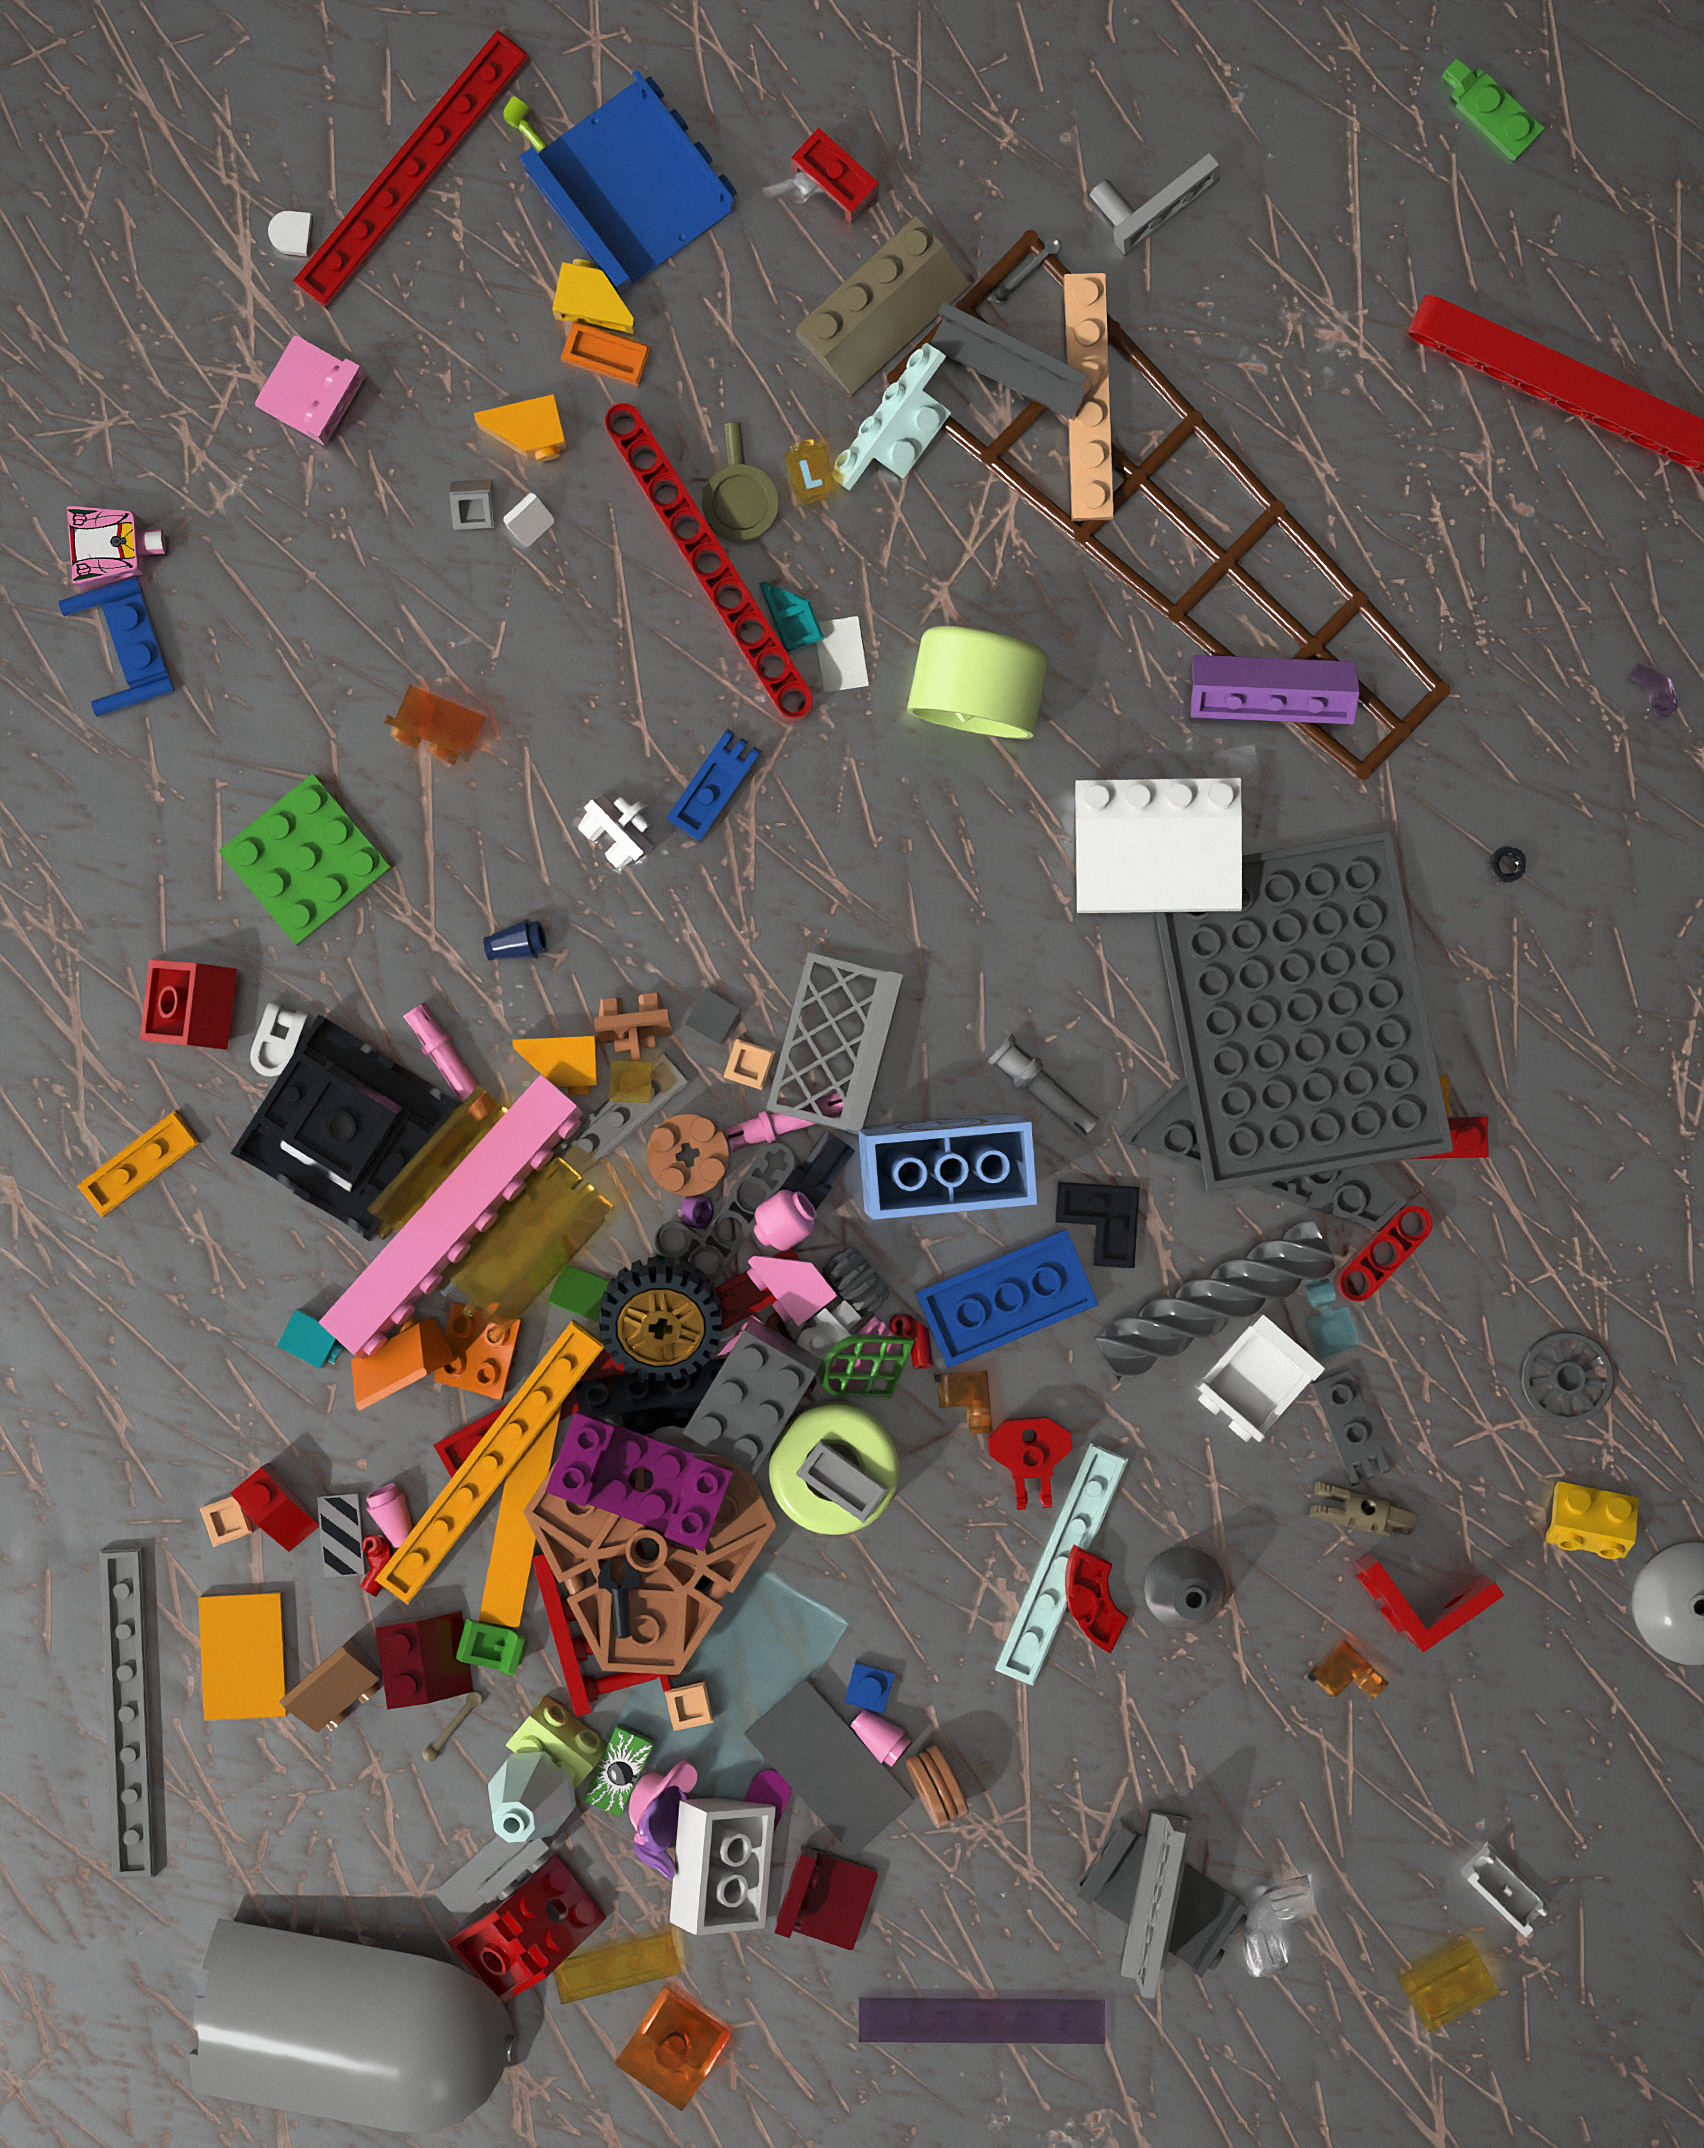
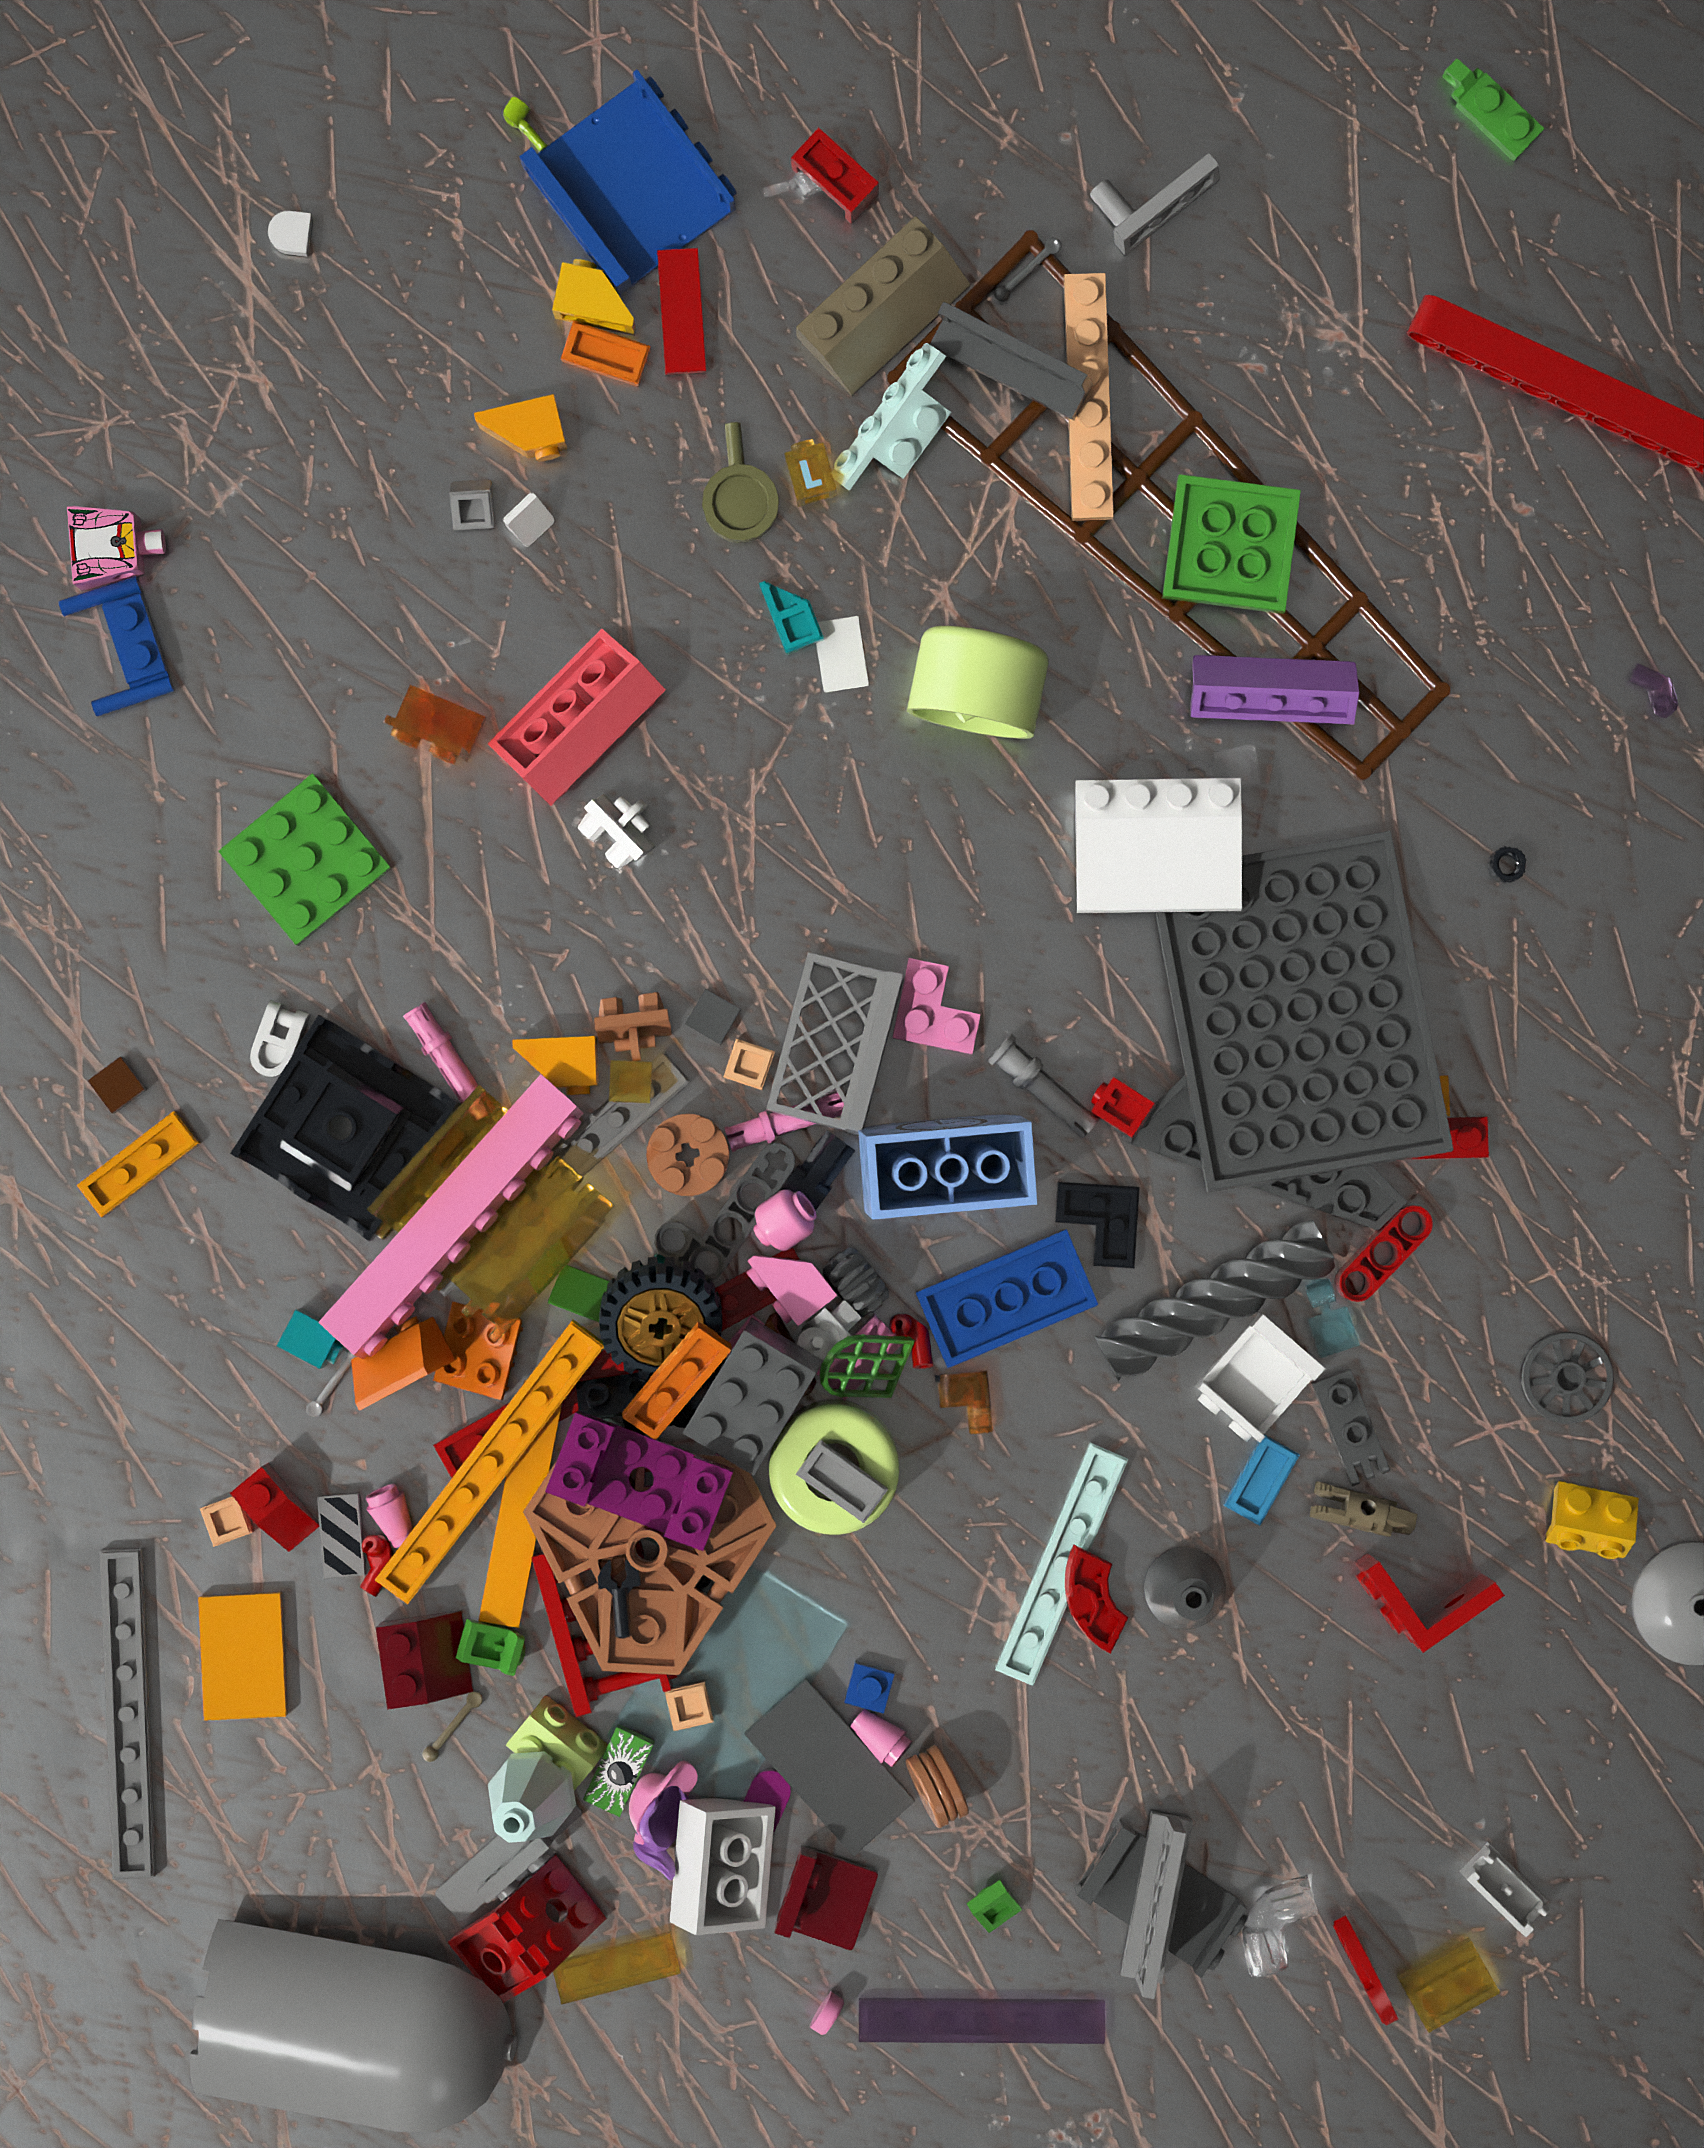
red slope [140,959,237,1050] -> none
bright pink bracket [255,336,366,446] -> none
medium nougat slope [279,1636,382,1733] -> none
red tile [293,29,530,309] -> none
dark blue cone [483,919,547,961] -> none
red beam [605,403,813,723] -> none
clear orange slope [614,1985,731,2111] -> none
blue hinge [666,729,762,842] -> none
medium lavender hinge [678,1195,714,1229] -> none
red hinge [987,1416,1072,1510] -> none
clear orange piece [1307,1639,1389,1699] -> none
none -> reddish brown tile [88,1056,147,1114]
none -> light grey hinge [306,1350,357,1417]
none -> coral slope [488,629,666,806]
none -> orange plate [622,1321,732,1440]
none -> red tile [657,248,706,375]
none -> bright pink tile [809,1992,844,2035]
none -> bright pink plate [892,958,981,1055]
none -> bright green plate [966,1880,1022,1933]
none -> red bracket [1091,1077,1156,1139]
none -> bright green plate [1162,474,1301,614]
none -> dark azure tile [1223,1434,1300,1526]
none -> red tile [1333,1915,1399,2026]

